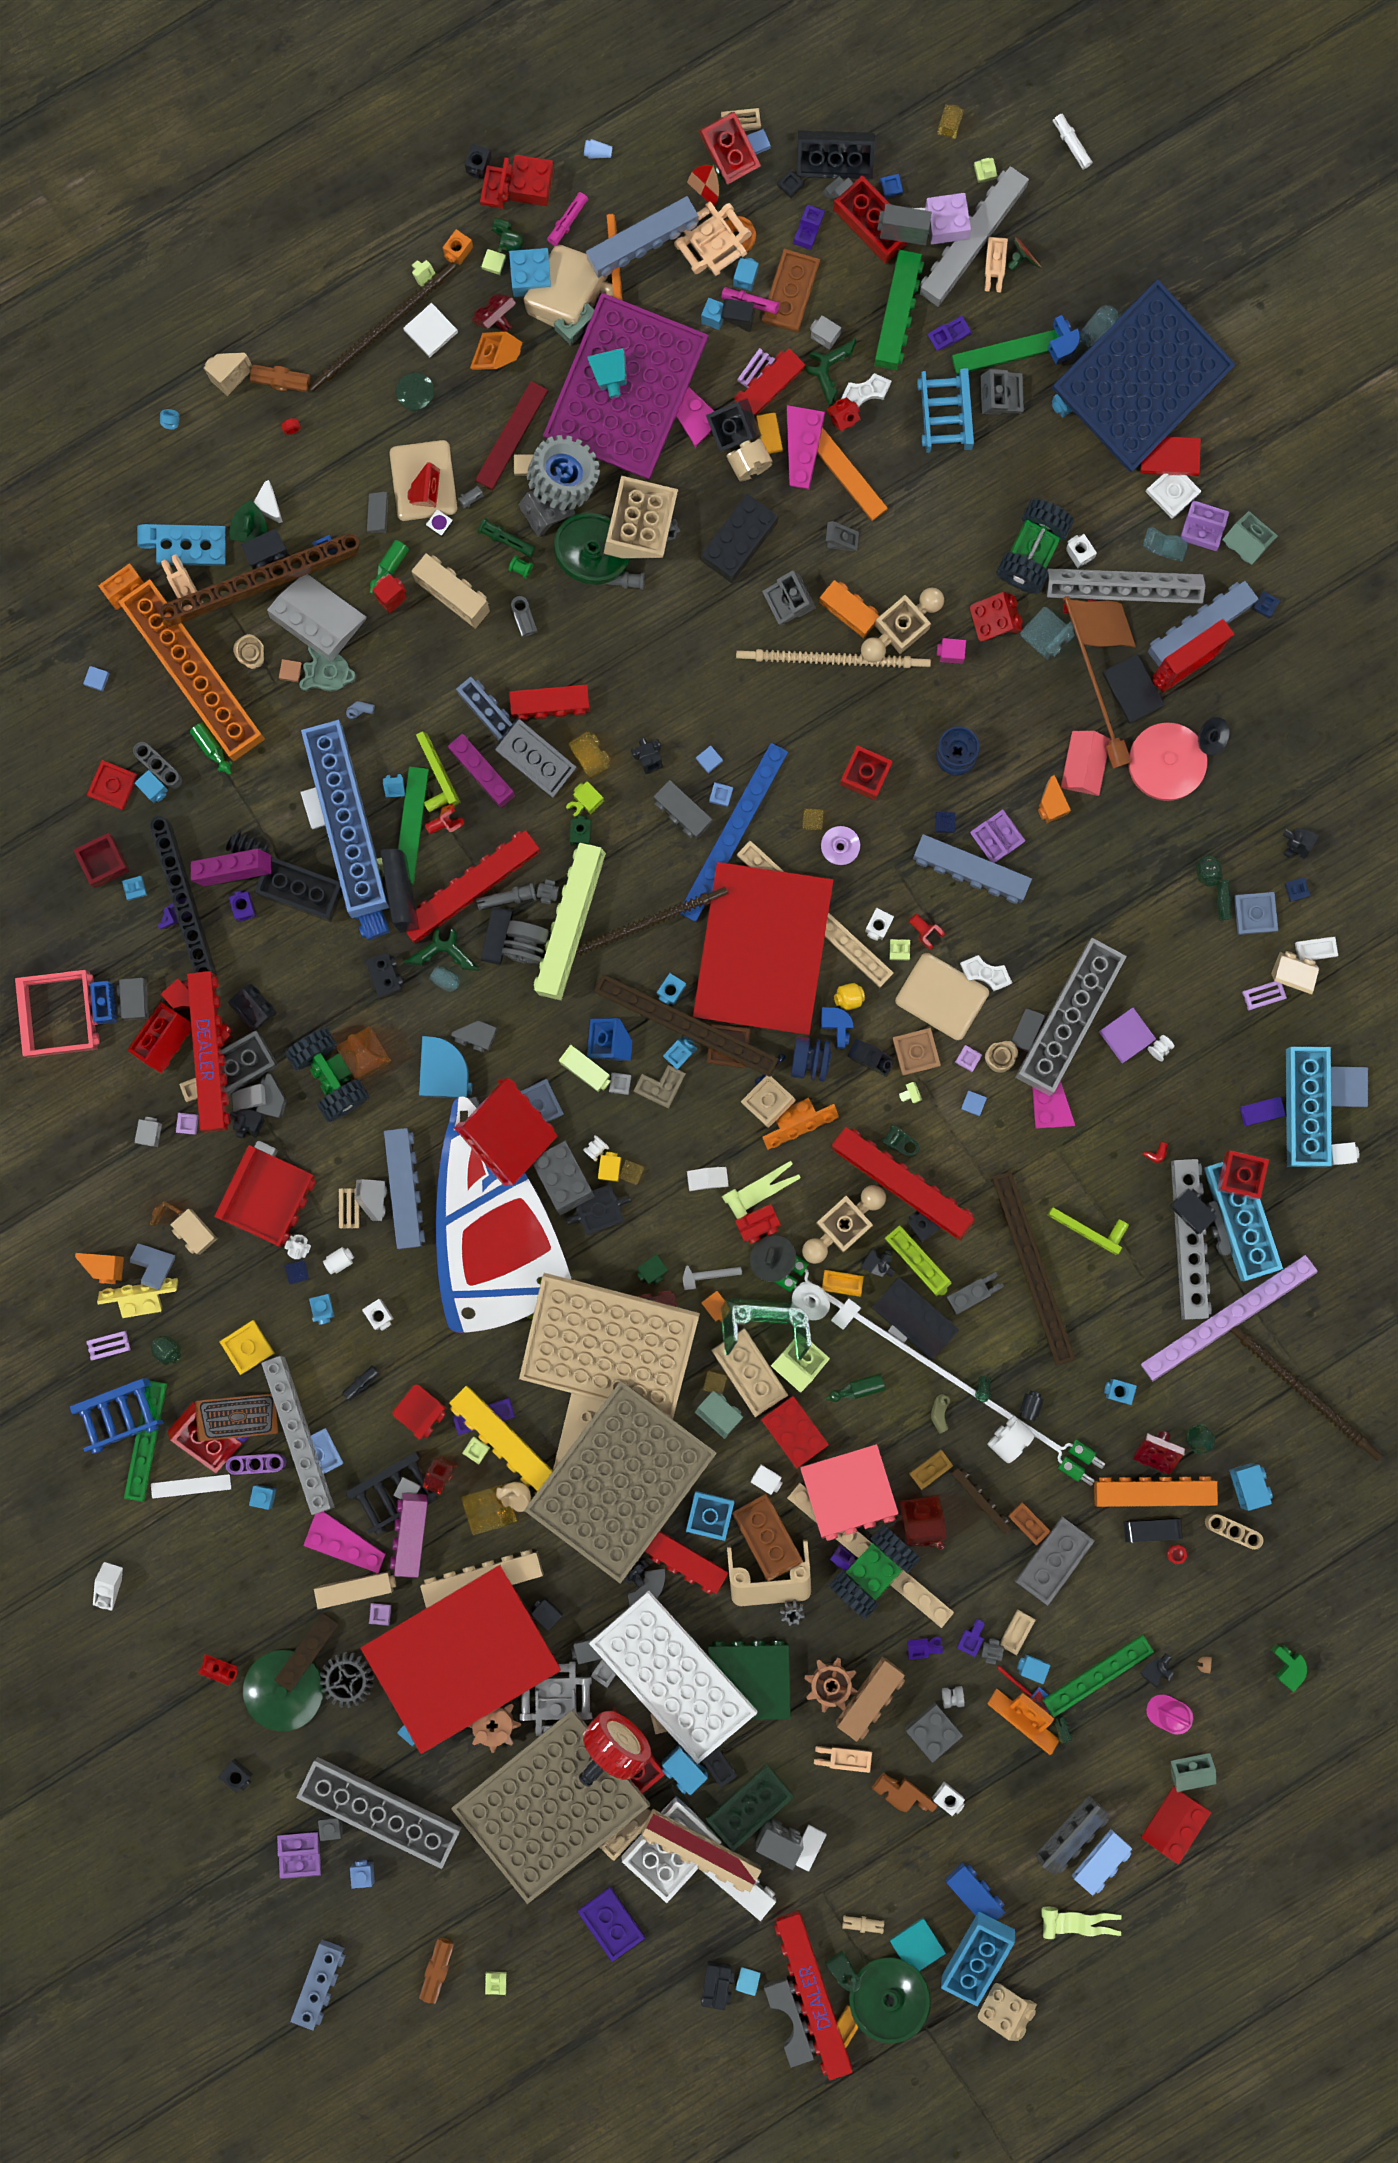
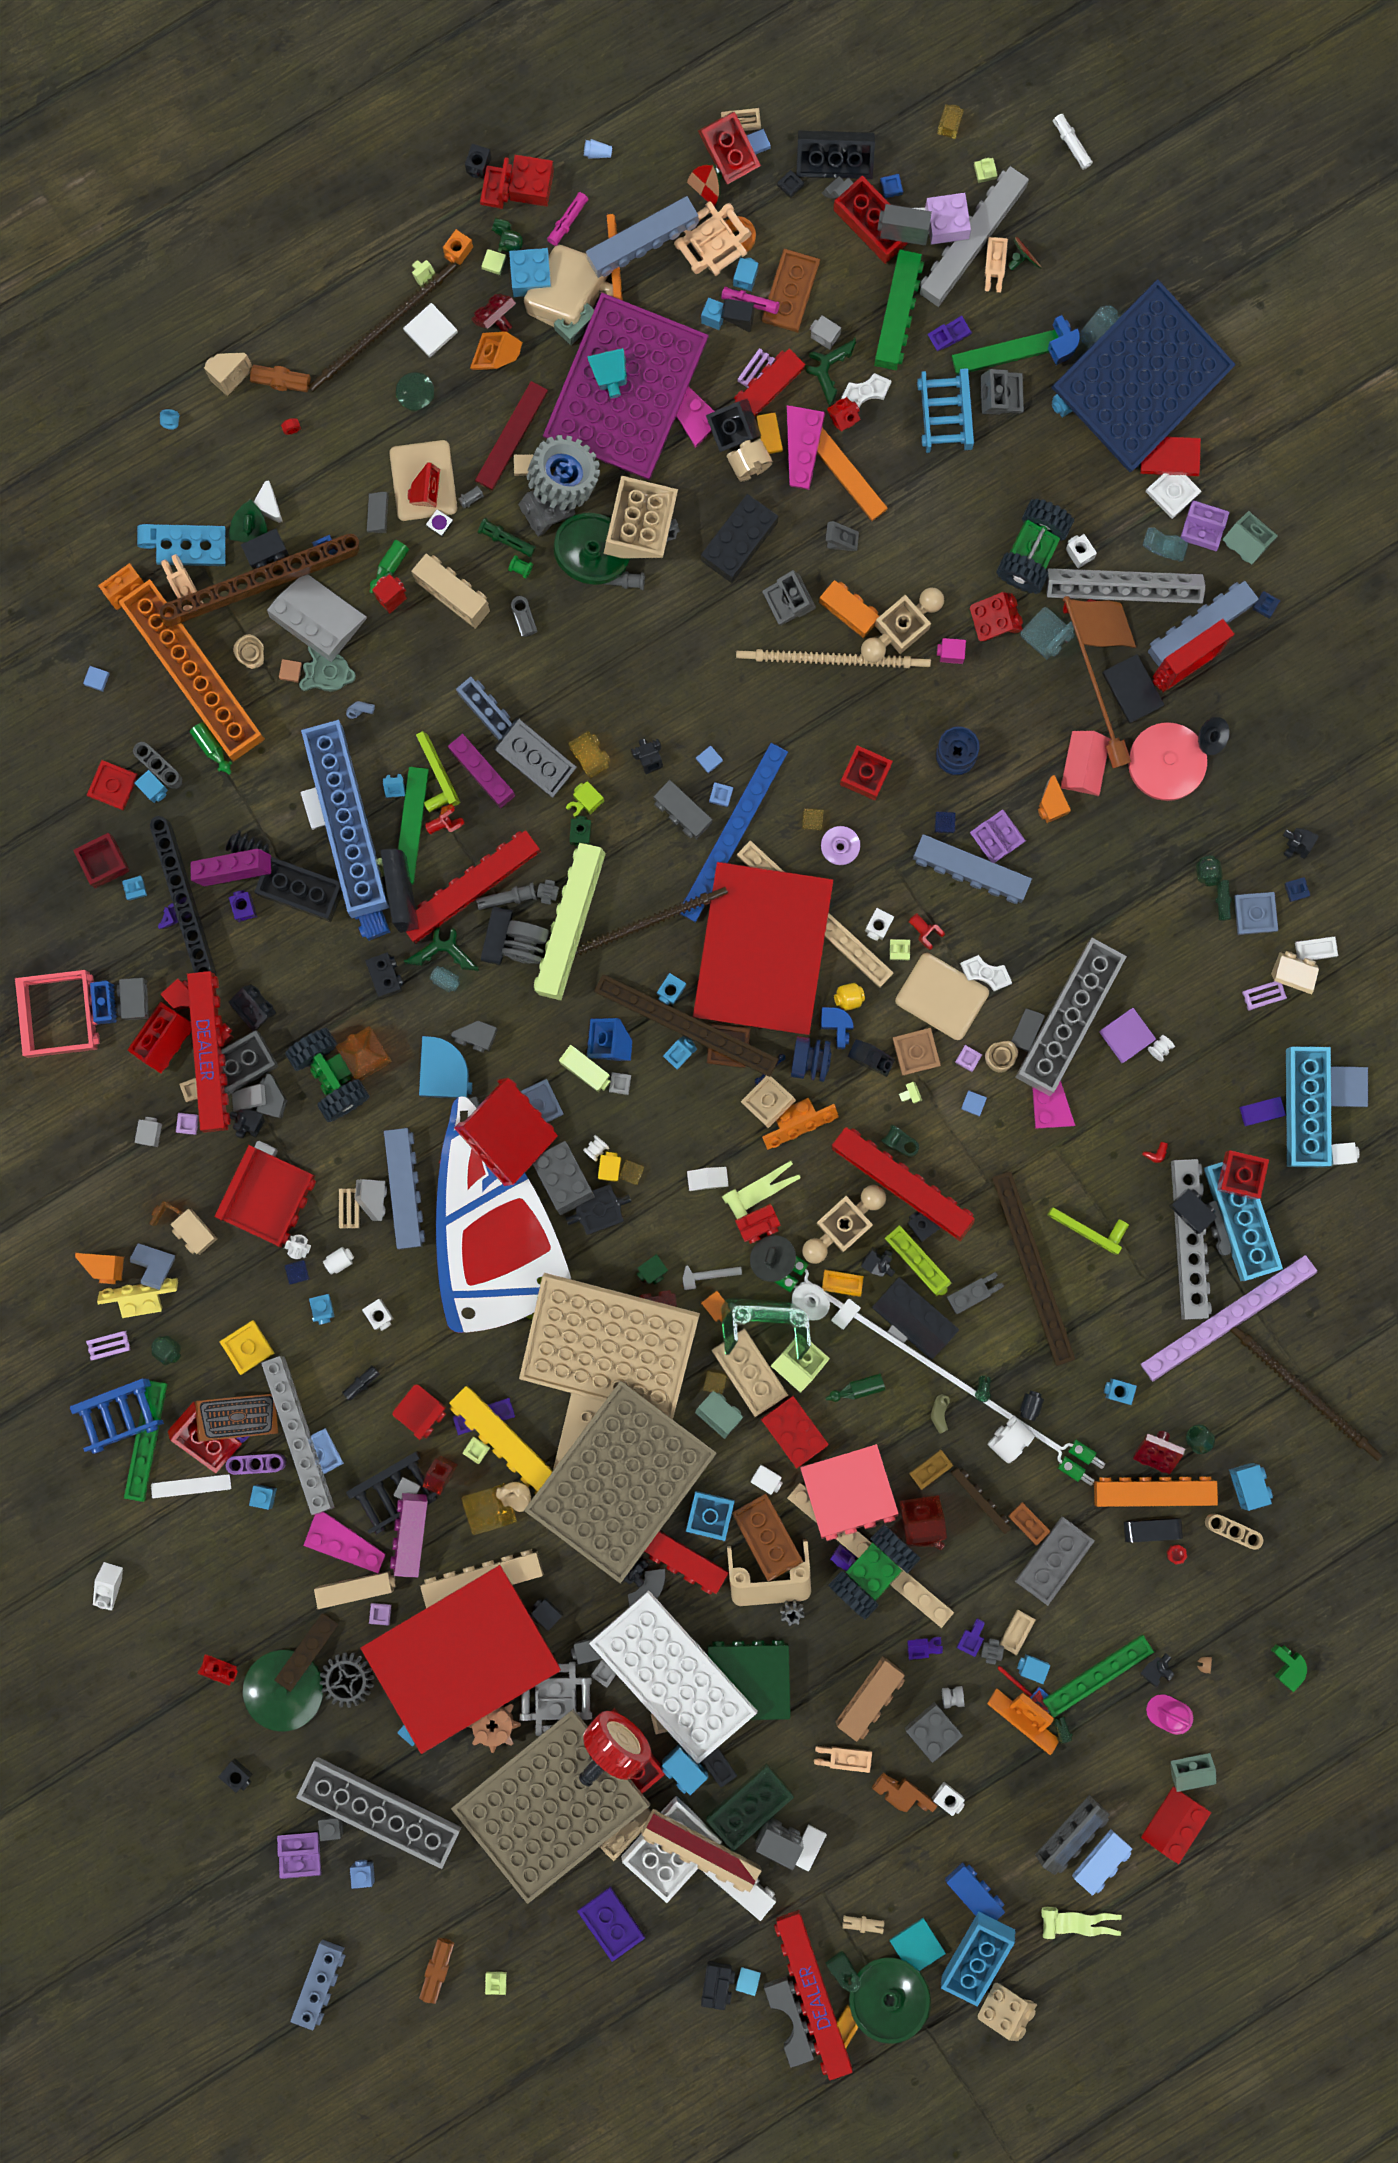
red brick [509,685,590,721] -> none
dark tan tile [633,1065,686,1109] -> none
dark purple slope [793,205,825,250] -> none
nougat brick [804,1658,858,1712] -> none

